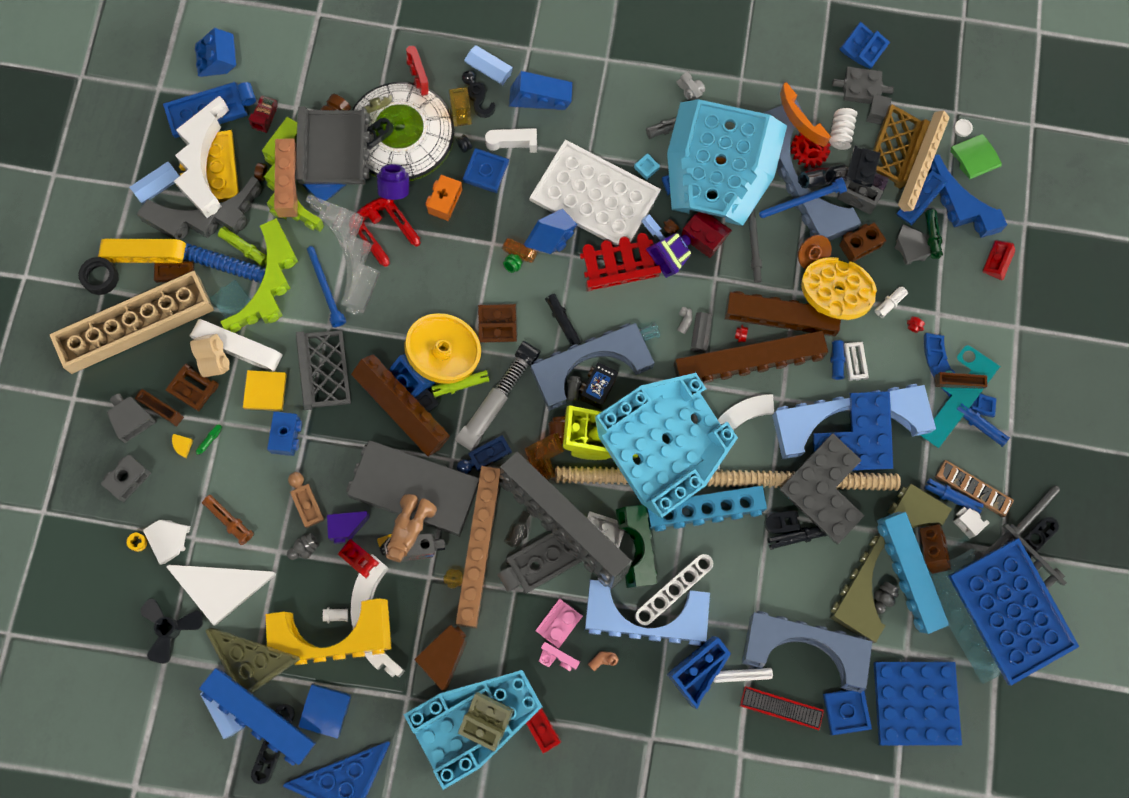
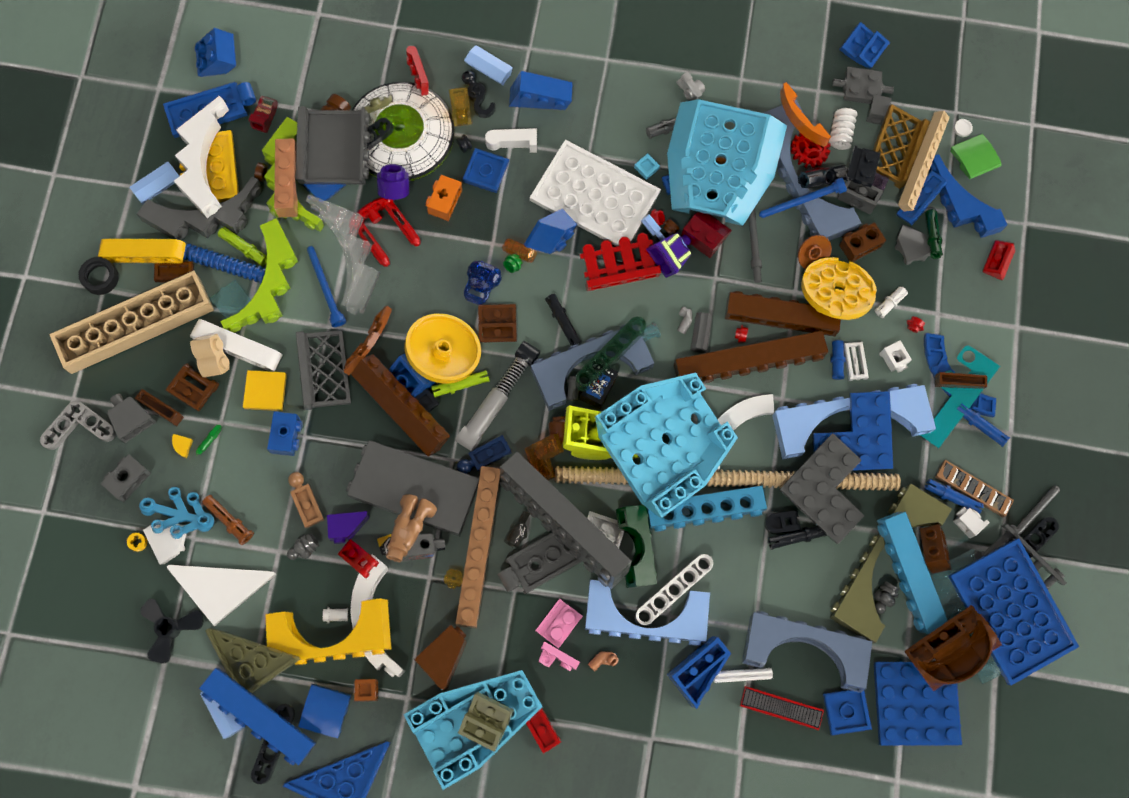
none -> light grey beam [40,401,116,450]
none -> dark azure plant [139,487,214,539]
none -> dark orange tile [344,306,392,375]
none -> dark orange brick [354,679,379,702]
none -> clear blue piece [464,260,502,305]
none -> clear green beam [575,316,646,391]
none -> red plate [650,209,665,226]
none -> white brick [879,341,912,373]
none -> reddish brown piece [904,605,1002,691]

